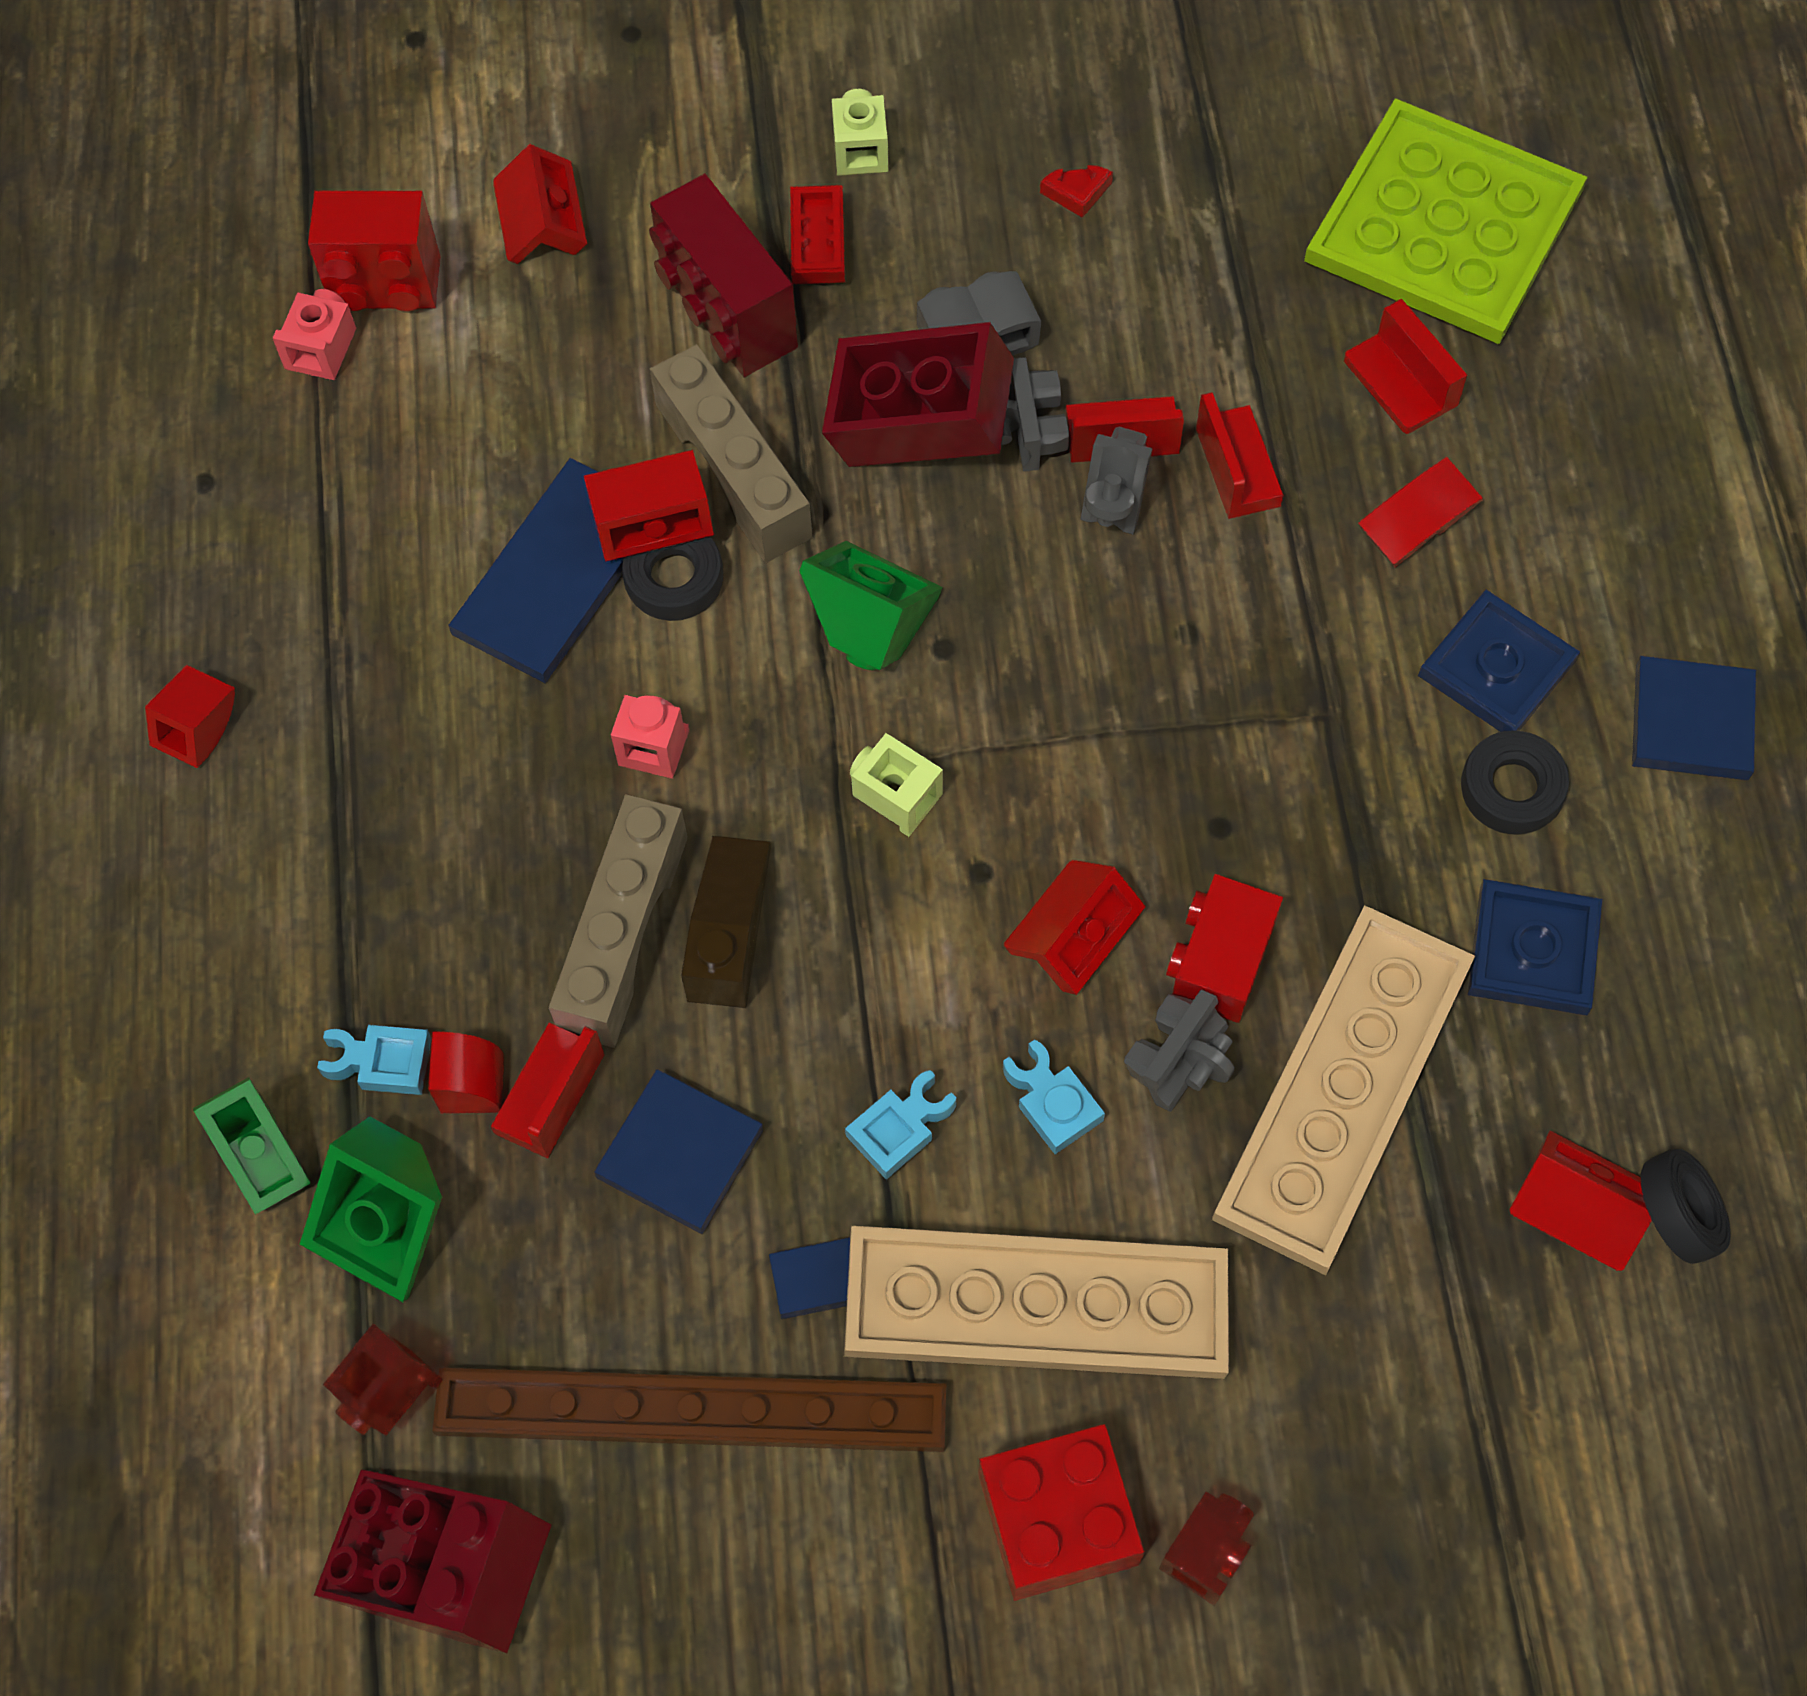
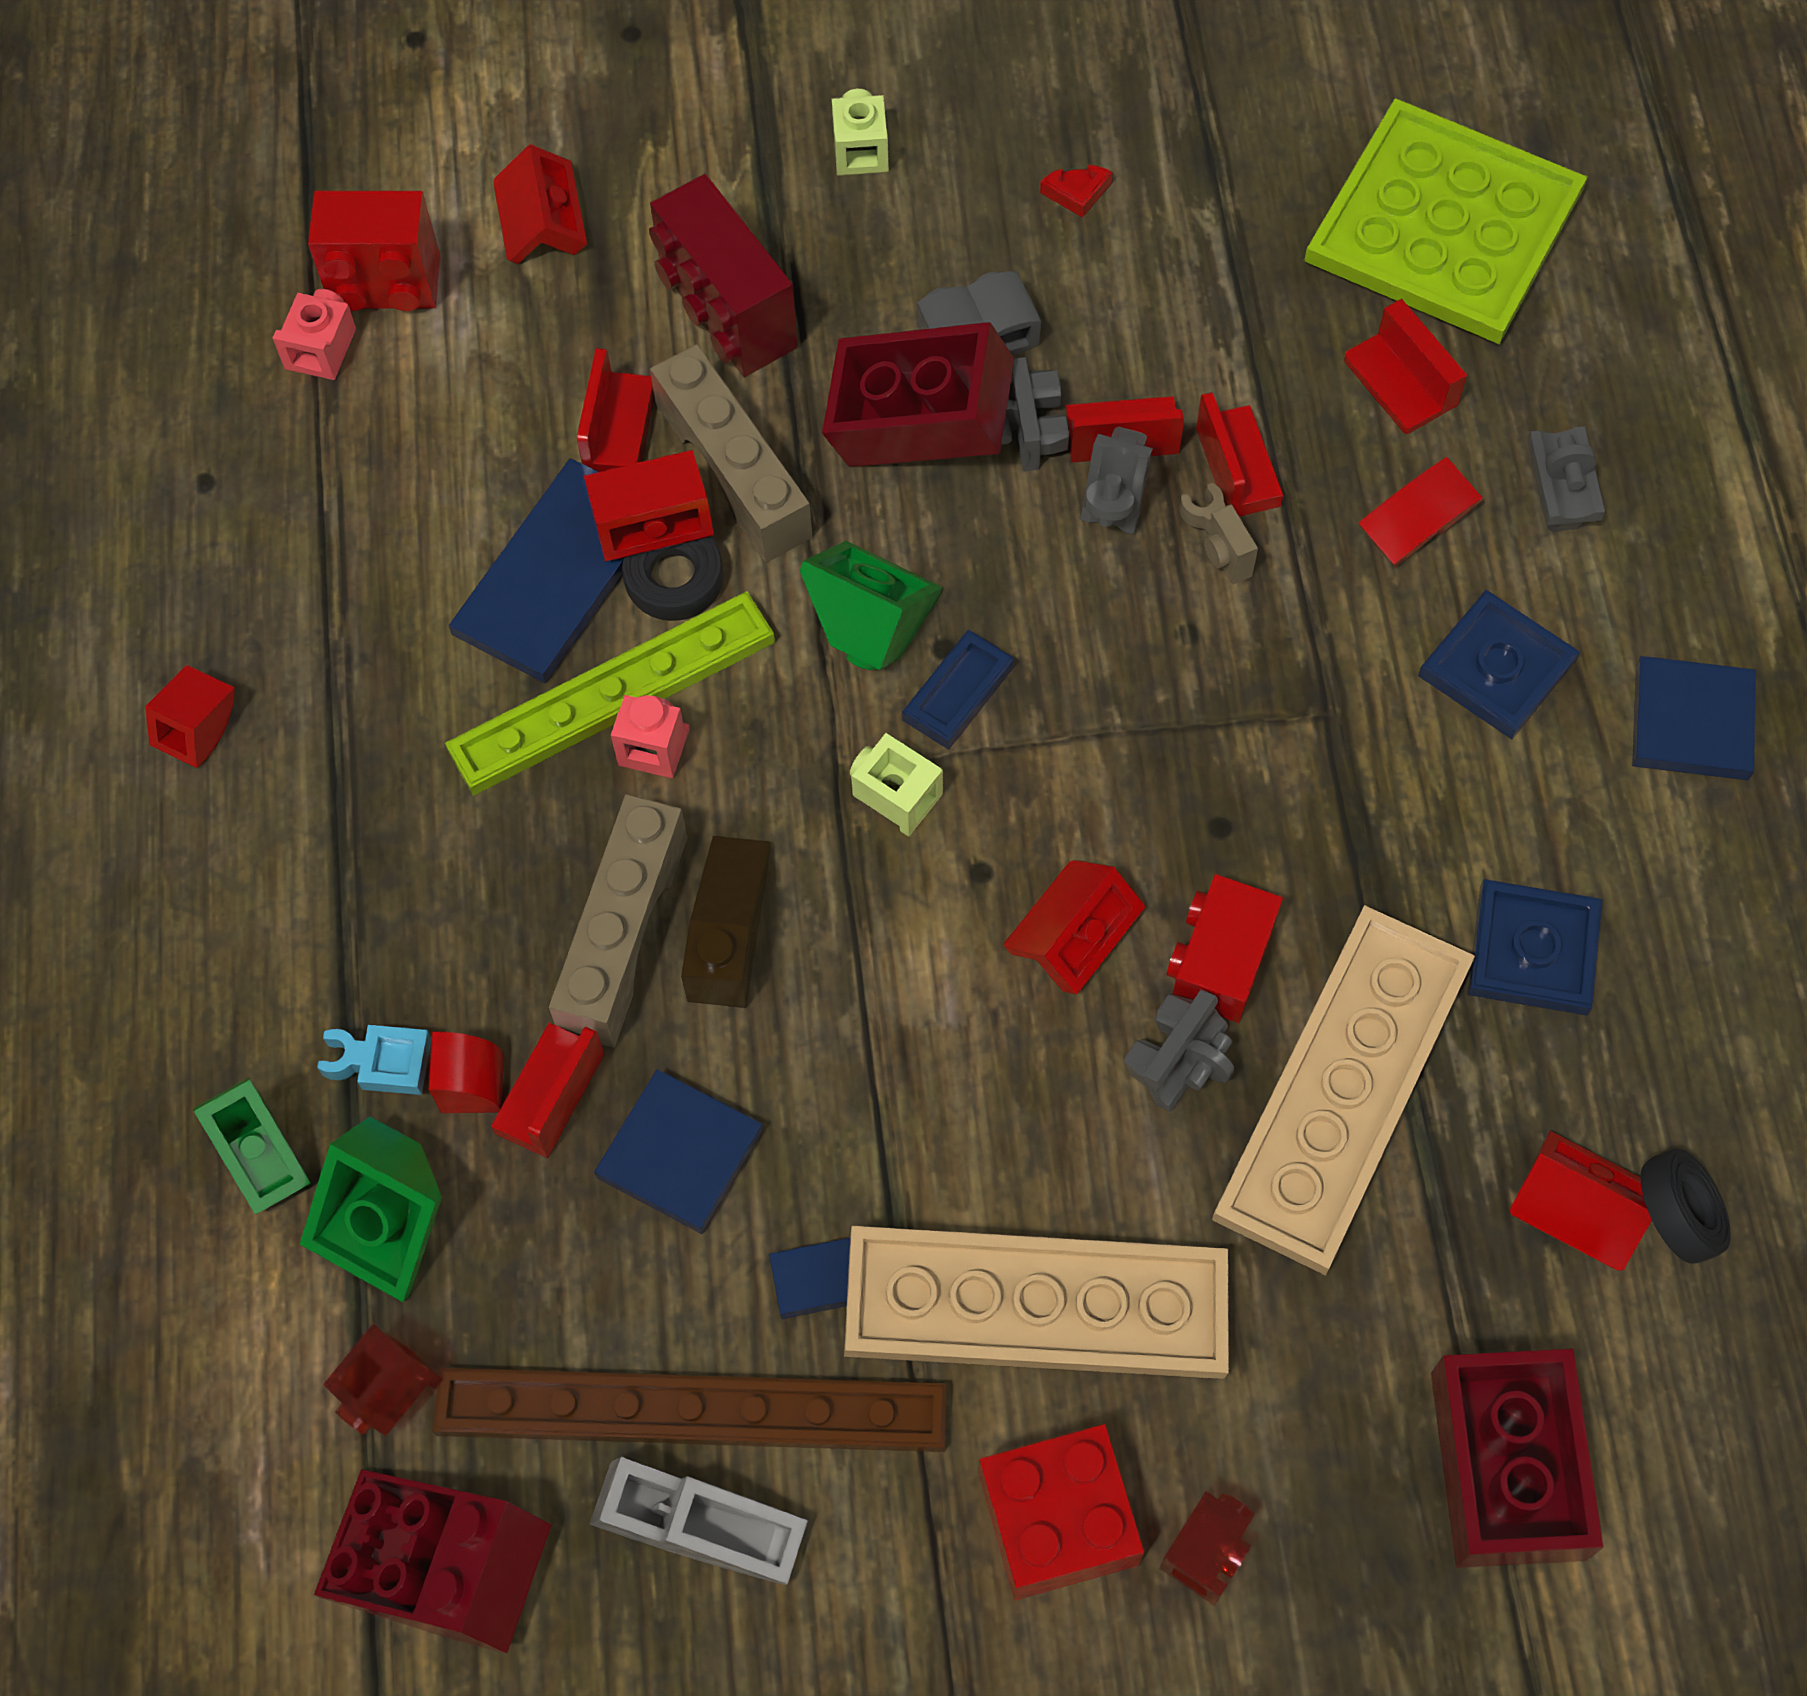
red plate [790,185,845,284] -> none
medium azure plate [845,1070,956,1180] -> none
medium azure plate [1003,1040,1105,1154] -> none
black tyre [1461,730,1569,835] -> none
none -> lime tile [445,591,775,796]
none -> red panel [577,348,655,472]
none -> light grey slope [589,1457,808,1585]
none -> dark blue tile [902,630,1015,750]
none -> dark tan plate [1179,482,1258,585]
none -> dark red brick [1431,1348,1604,1568]
none -> dark grey hips [1527,426,1605,531]

